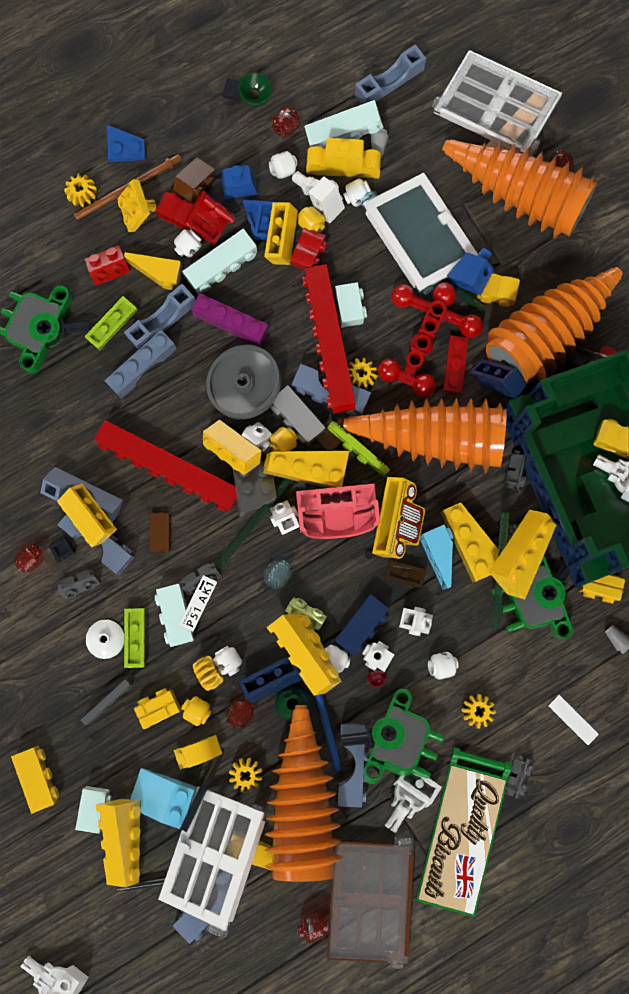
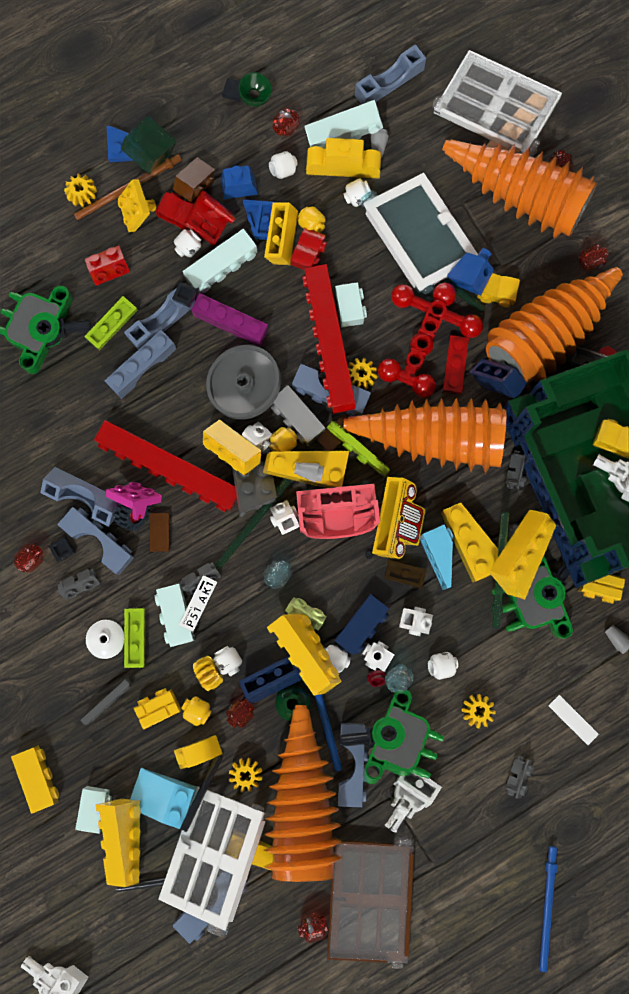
yellow brick [57,484,117,547] -> none
yellow slope [124,253,183,290] -> none
white brick [292,171,345,223] -> none
flag [416,747,512,917] -> none
none -> dark pink plate [106,482,162,531]
none -> clear green brick [121,116,176,174]
none -> black tile [172,282,198,308]
none -> light grey cone [294,462,324,482]
none -> clear light blue head [385,664,414,694]
none -> blue bar [539,846,558,972]
none -> clear red head [579,244,609,272]

